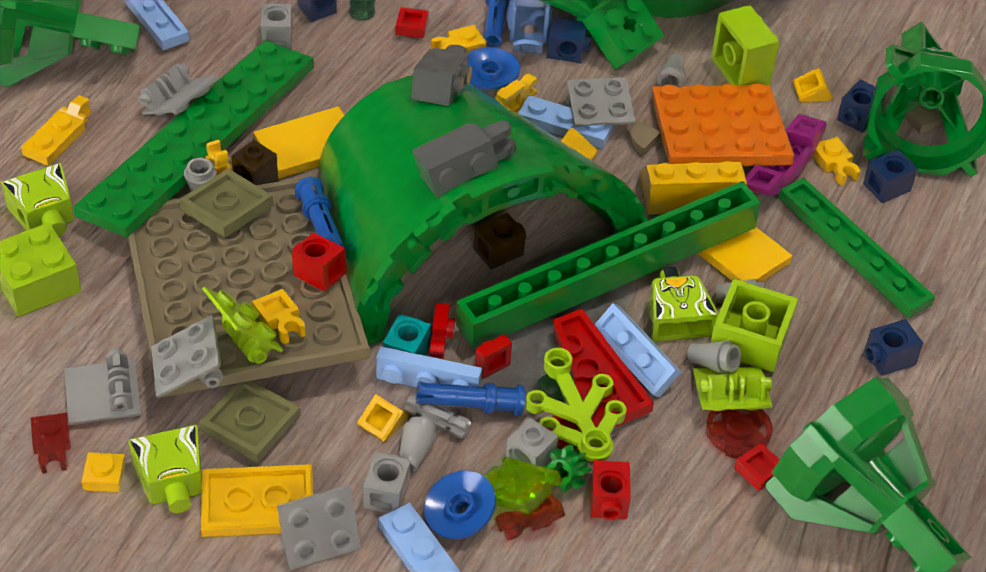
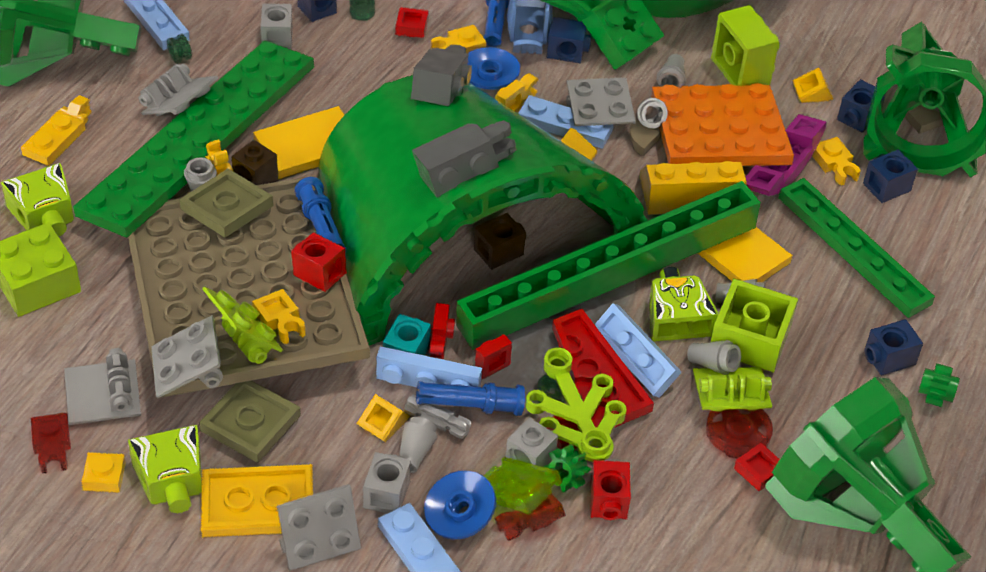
none -> clear green bush [166,34,192,64]
none -> light grey cone [637,98,668,128]
none -> green gear [918,363,960,407]

